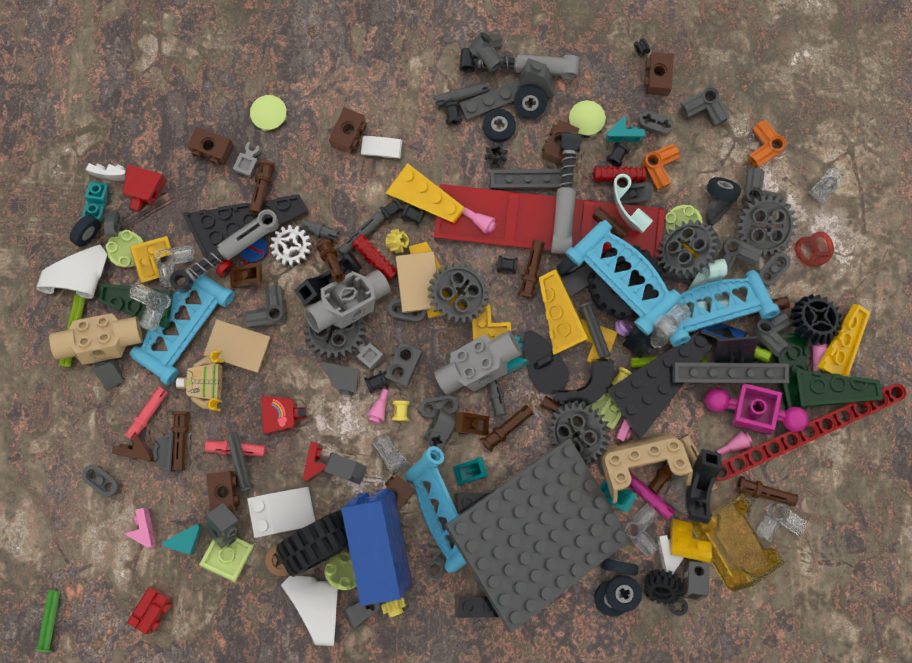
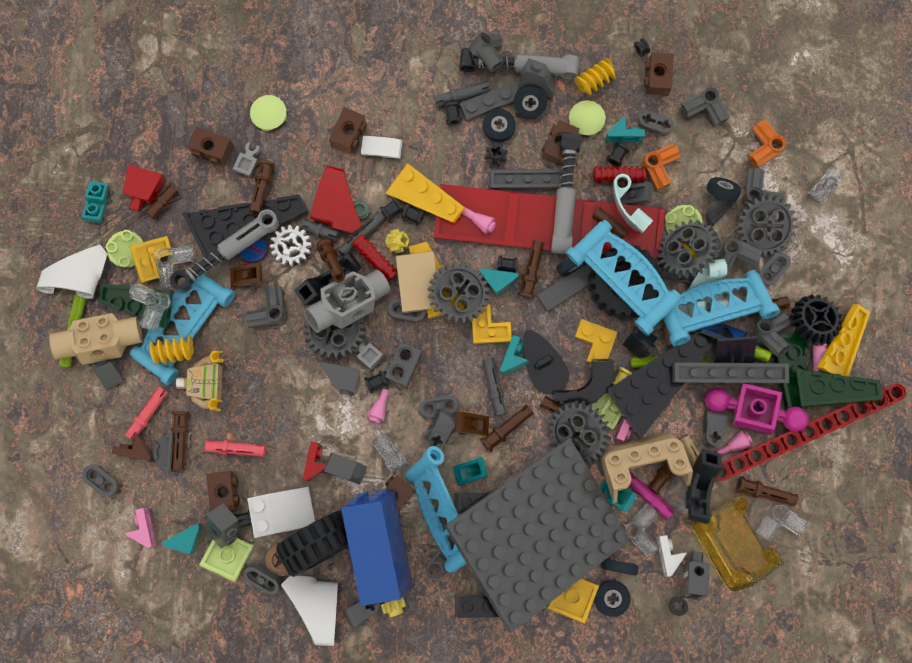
bright green axle [35,590,60,652] -> none
black bush [69,215,100,247] -> none
white slope [86,163,127,181] -> none
dark grey beam [104,211,121,238] -> none
red brick [127,586,172,635] -> none
tan tile [204,319,271,373] -> none
red tile [216,259,235,278] -> none
dark grey axle [227,432,254,491] -> none
red torso [261,396,307,435] -> none
yellowish green dish [324,551,357,590] -> none
light yellow bush [392,401,410,422] -> none
light grey brick [435,330,522,395] -> none
yellow wing [539,269,589,355] -> none
dark grey axle [579,301,610,359] -> none
black bush [606,575,642,612] -> none
lavender plate [615,318,633,337] -> none
black tyre [644,569,682,604] -> none
clear piece [650,303,691,348] -> none
yellow plate [670,519,712,563] -> none
clear red piece [795,231,834,266] -> none
none -> reddish brown pin [145,184,179,219]
none -> yellow piece [150,336,194,364]
none -> black bush [233,510,252,530]
none -> dark grey plate [243,563,282,595]
none -> red panel [310,165,362,233]
none -> sand green plate [354,201,369,220]
none -> teal slope [480,268,518,297]
none -> yellow plate [547,579,599,624]
none -> yellow piece [574,57,616,95]
none -> dark grey piece [702,409,727,448]

